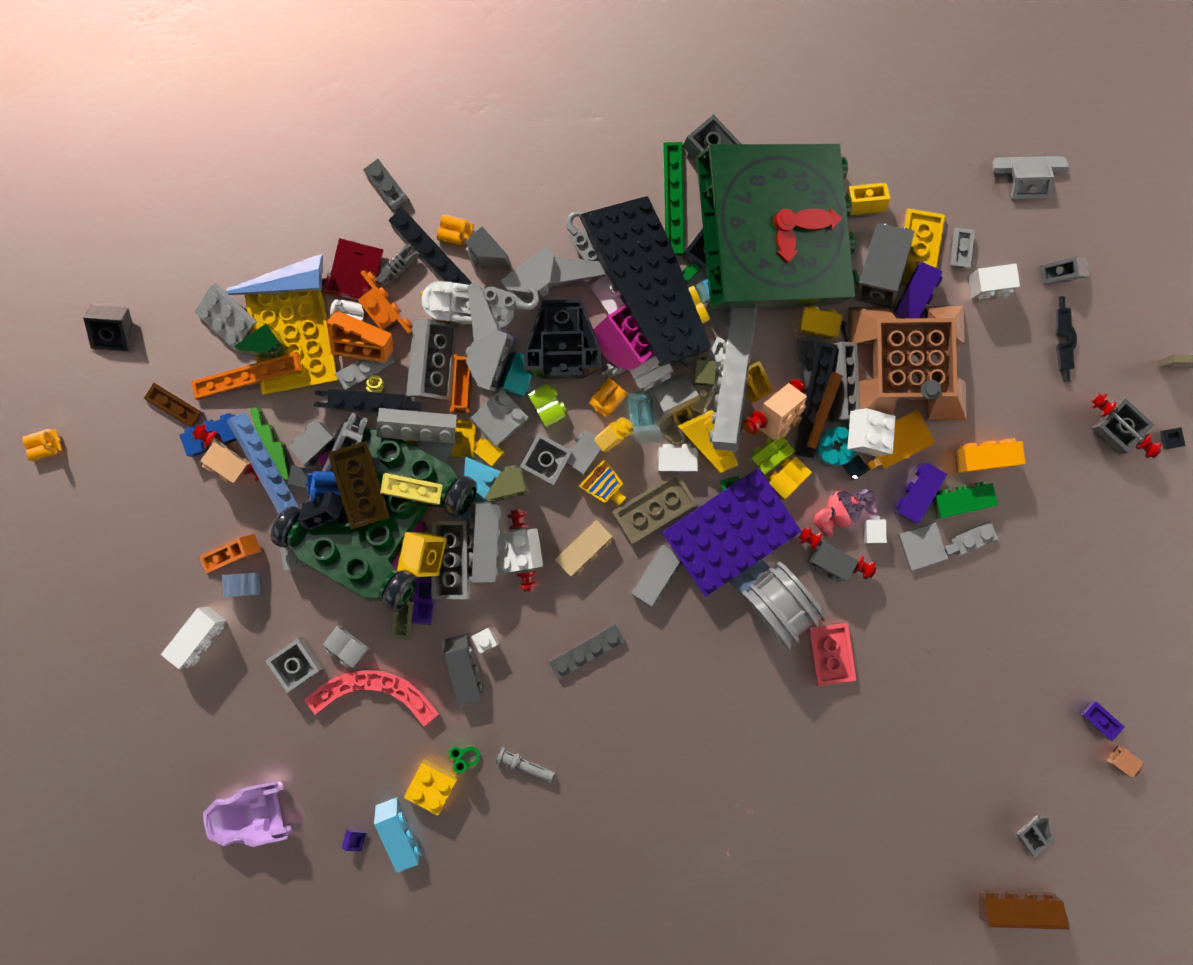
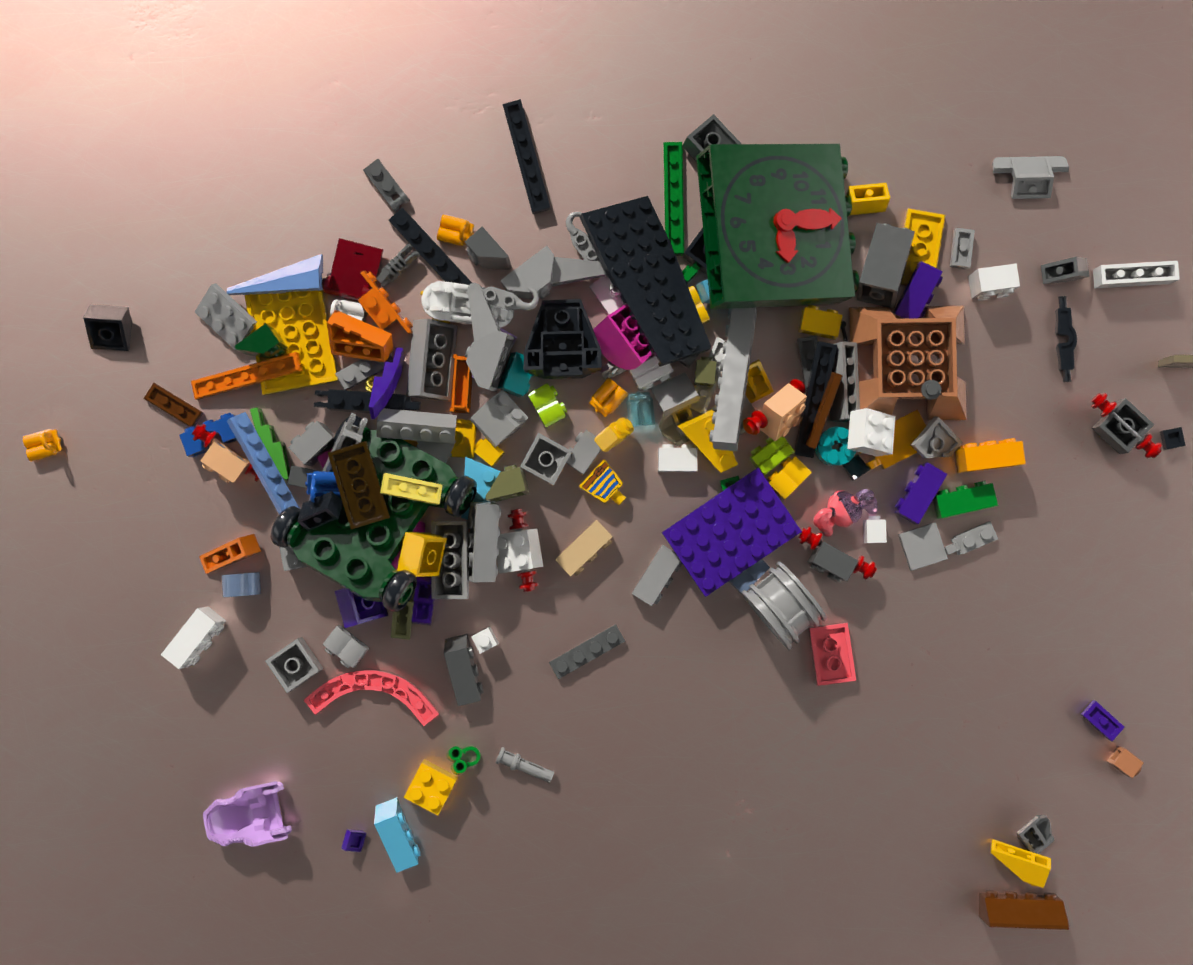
dark tan plate [612,471,697,544] -> none
none -> dark purple slope [334,588,388,628]
none -> dark purple slope [369,347,405,419]
none -> black plate [503,99,551,214]
none -> light grey plate [911,416,963,458]
none -> yellow slope [990,839,1051,888]
none -> white brick [1093,261,1180,289]

